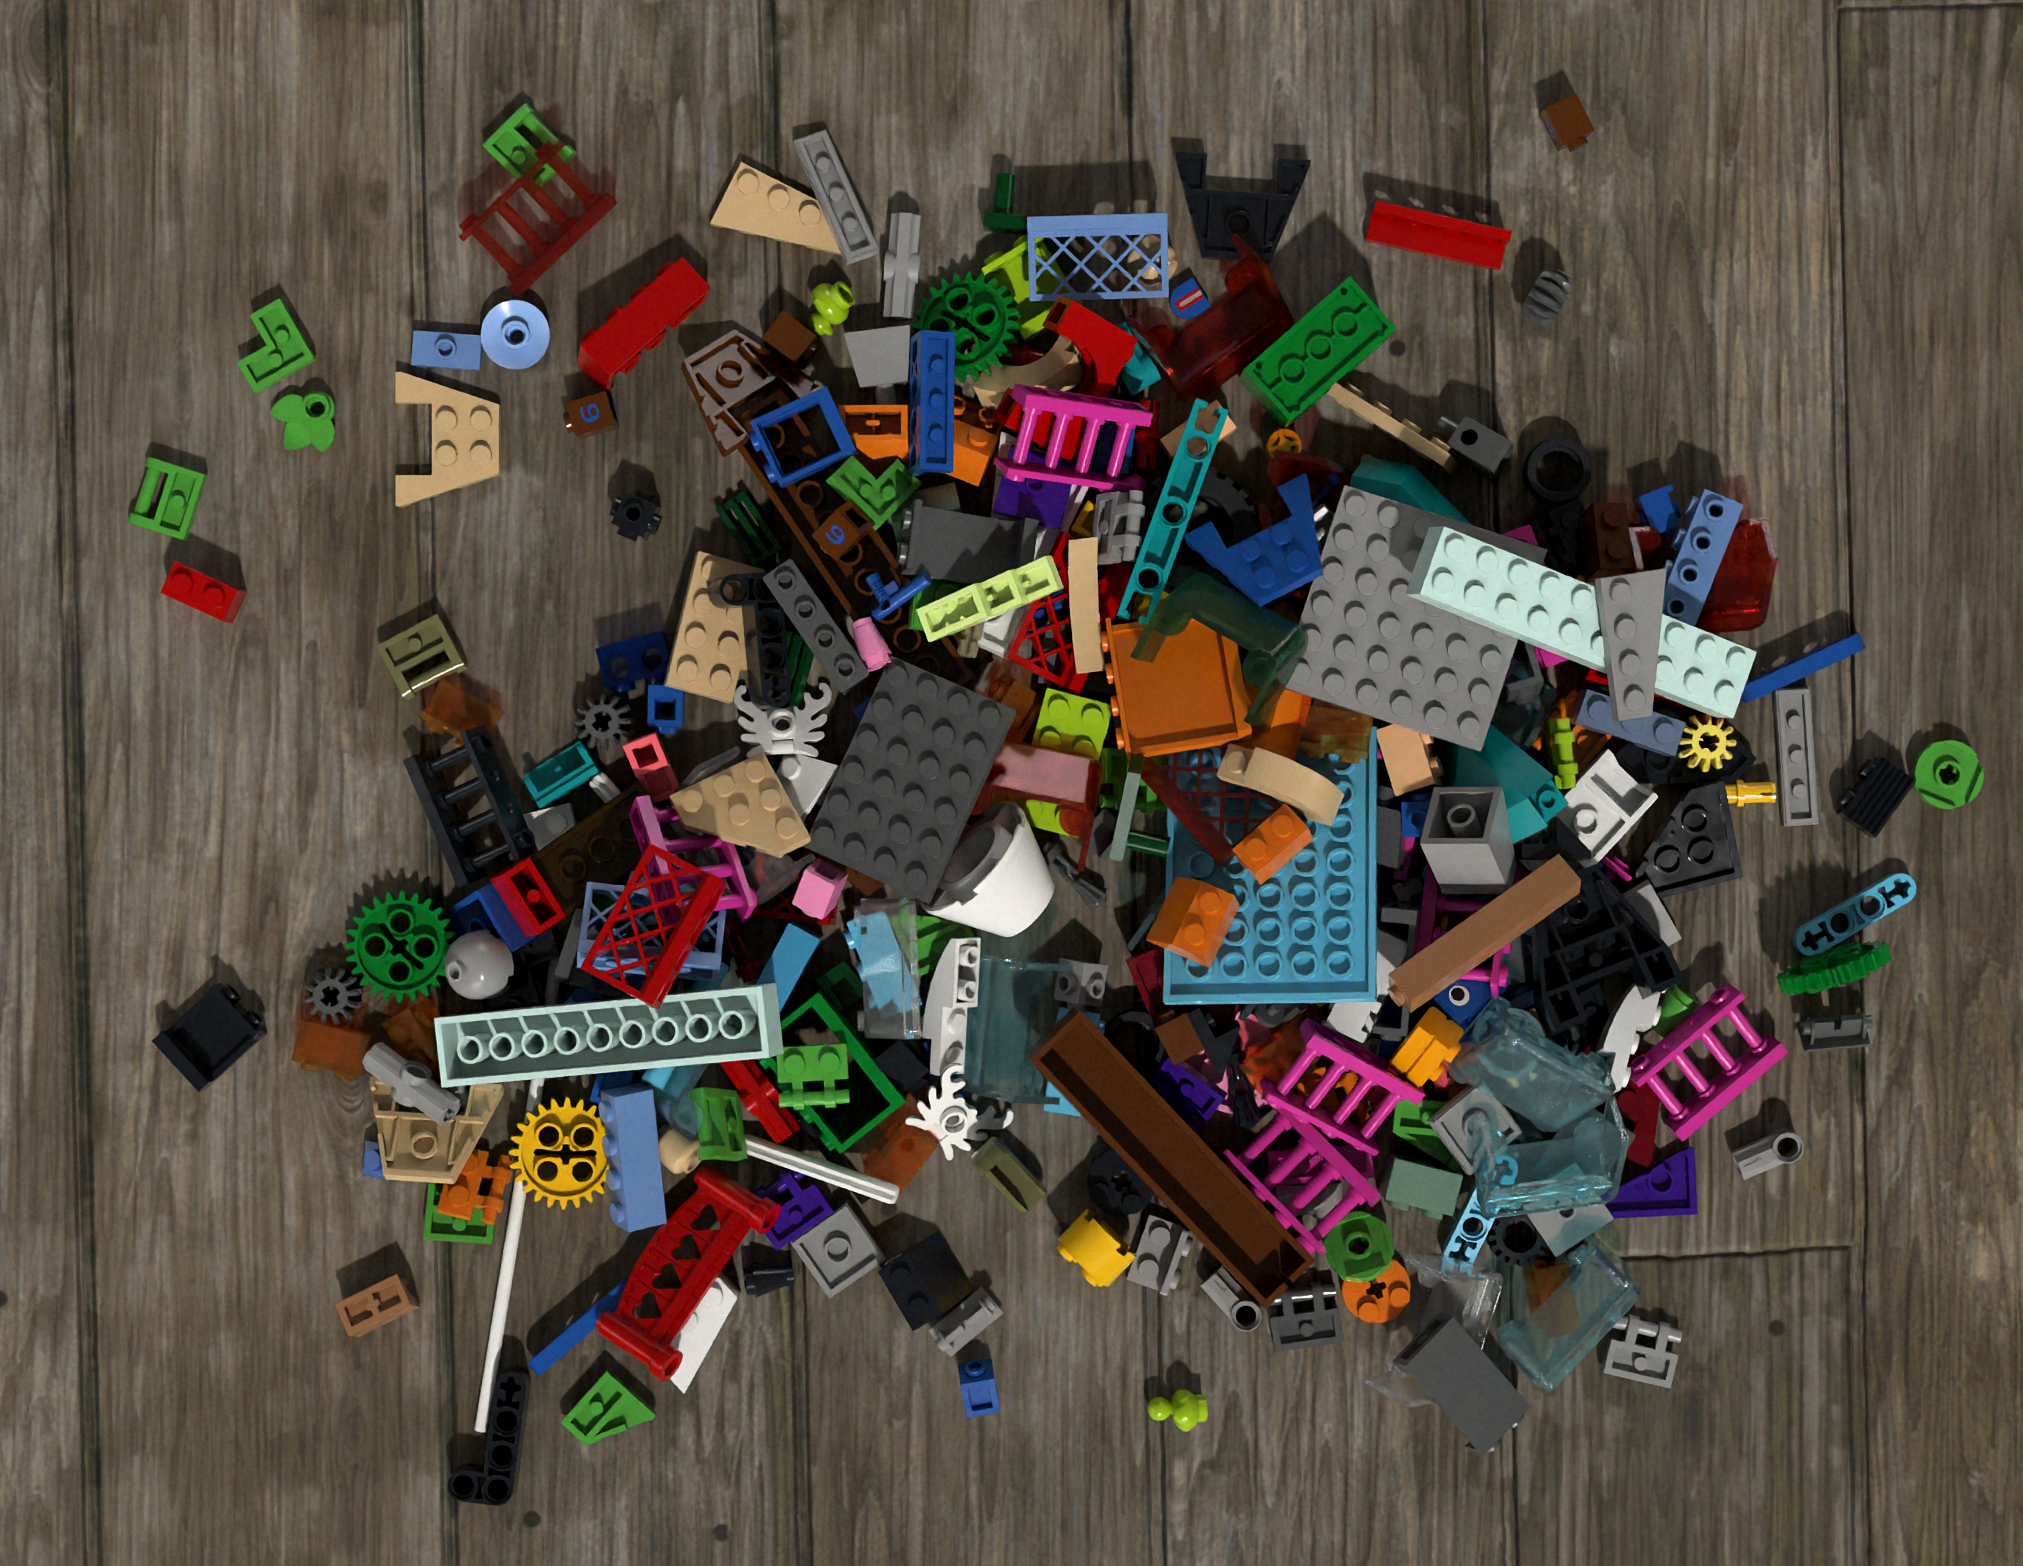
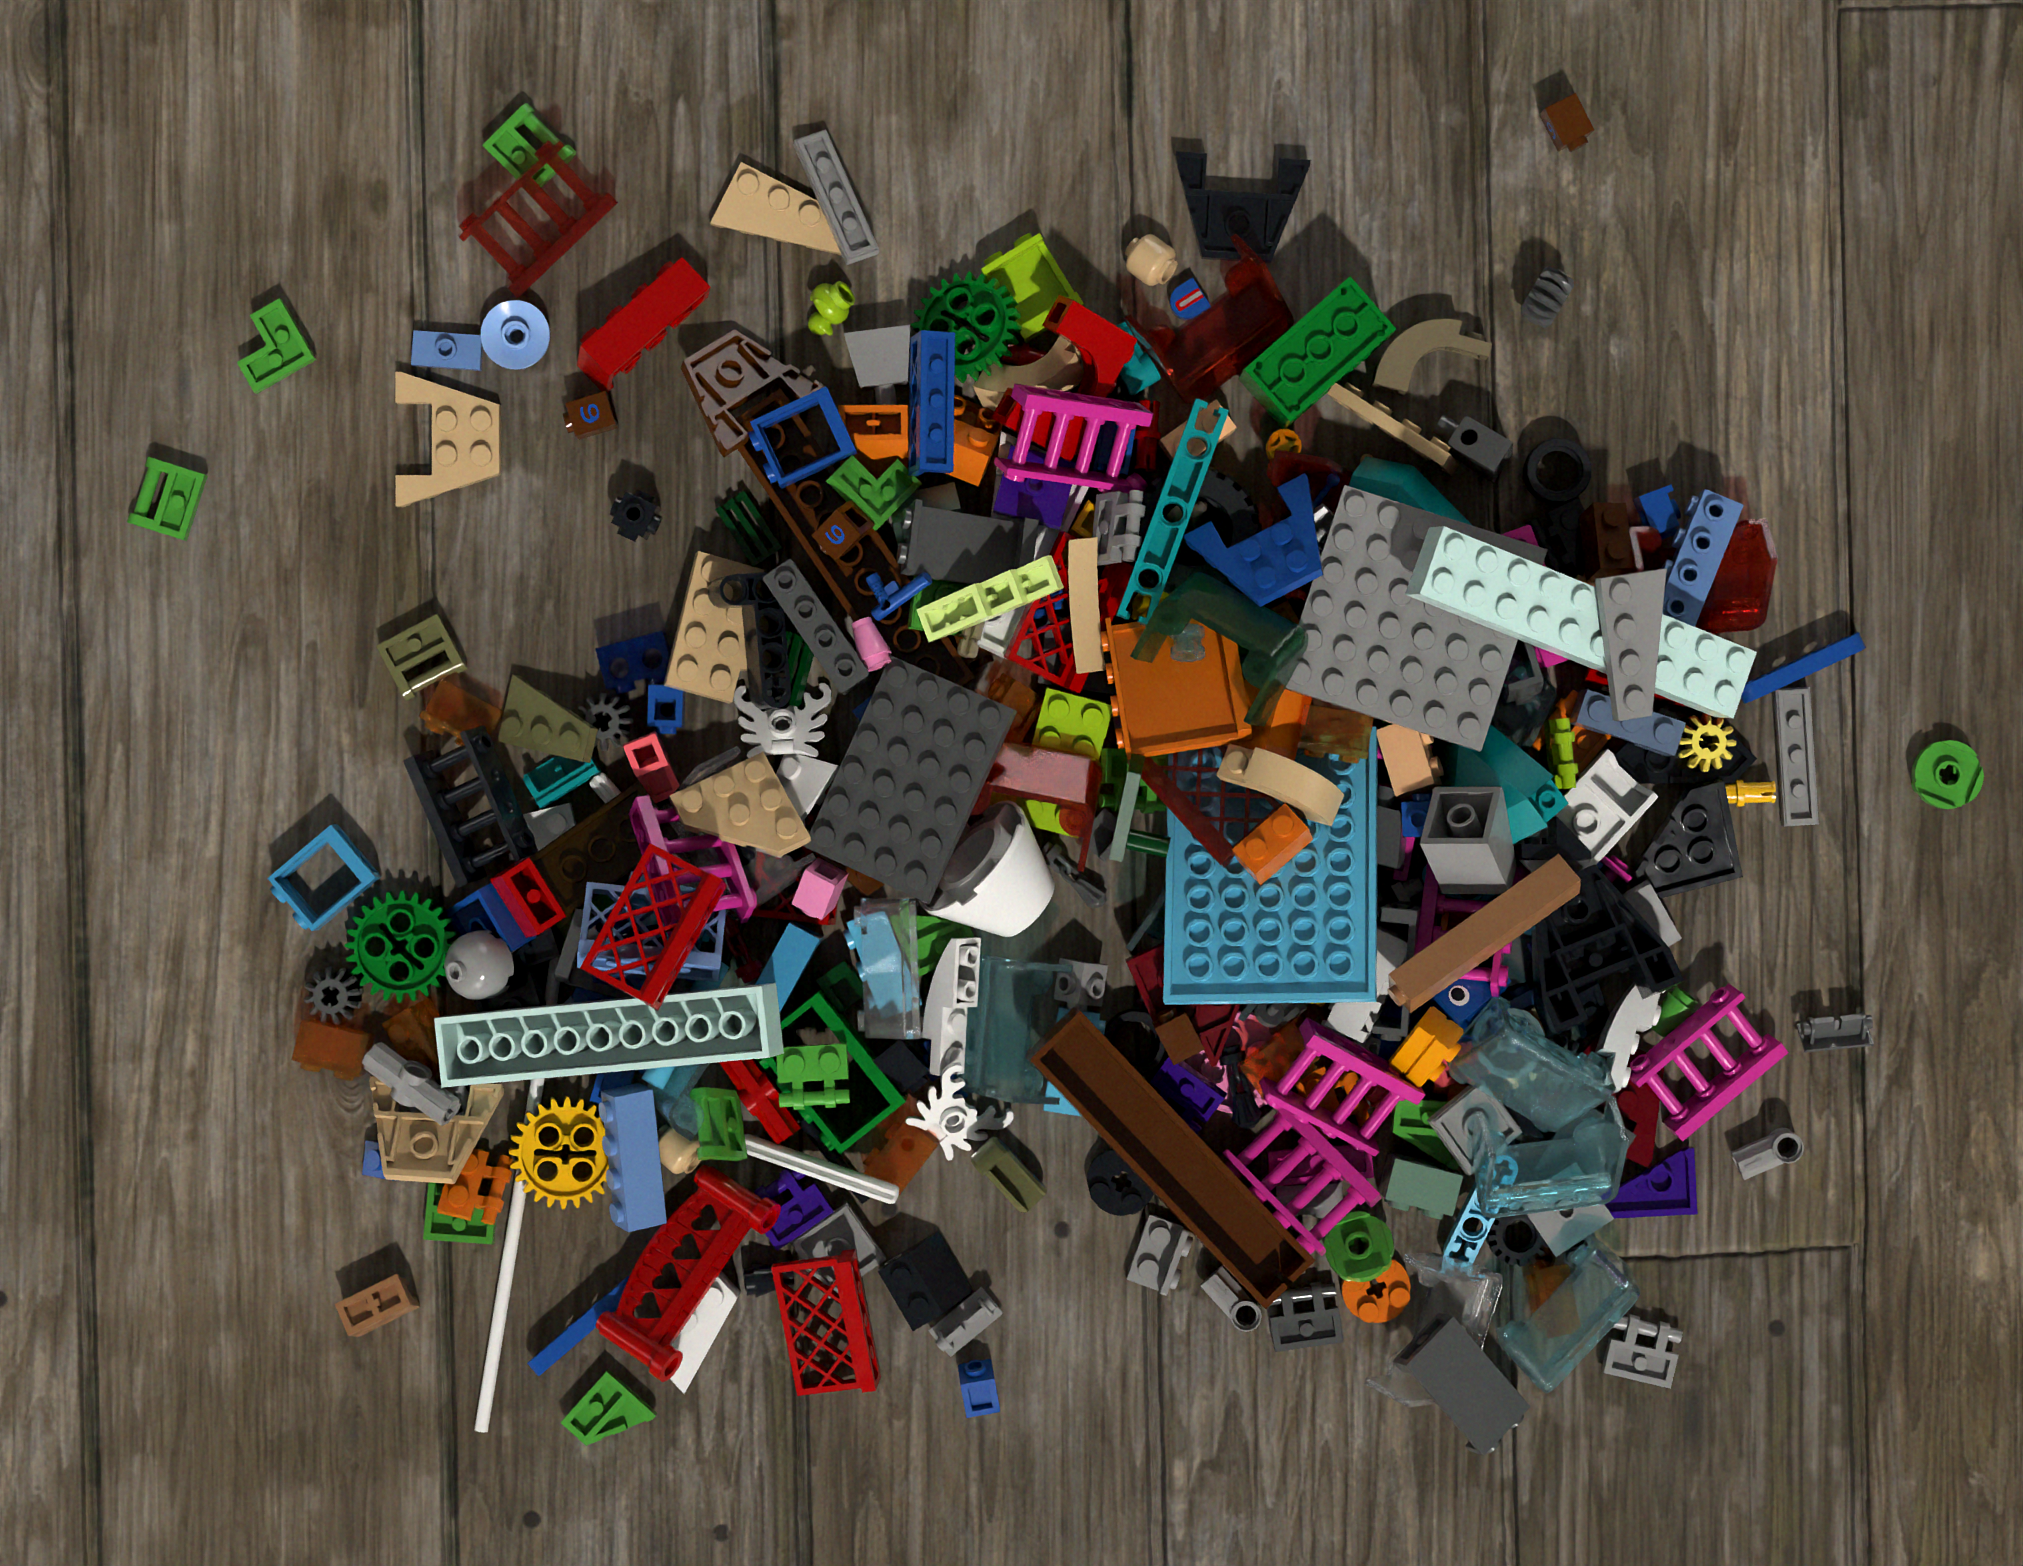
black panel [152,983,267,1092] -> none
red brick [160,561,247,624] -> none
bright green plate [270,391,335,452] -> none
black beam [447,1366,531,1506] -> none
reddish brown brick [762,310,818,367] -> none
light grey piece [883,212,921,321] -> none
dark green piece [984,173,1087,239] -> none
medium blue fence [1027,212,1169,301] -> none
yellow brick [1056,1208,1137,1287] -> none
orange slope [1146,877,1240,968] -> none
lime animal [1147,1389,1208,1432] -> none
black slope [1184,1004,1240,1075] -> none
red fence [1365,201,1512,271] -> none
green gear [1776,940,1892,995] -> none
medium azure beam [1792,873,1916,956] -> none
black brick [1836,757,1916,838] -> none
none -> dark azure window [267,824,382,931]
none -> olive wing [497,674,598,763]
none -> red fence [771,1249,881,1396]
none -> clear light blue wheel [1170,623,1205,662]
none -> dark tan arch [1370,318,1492,396]

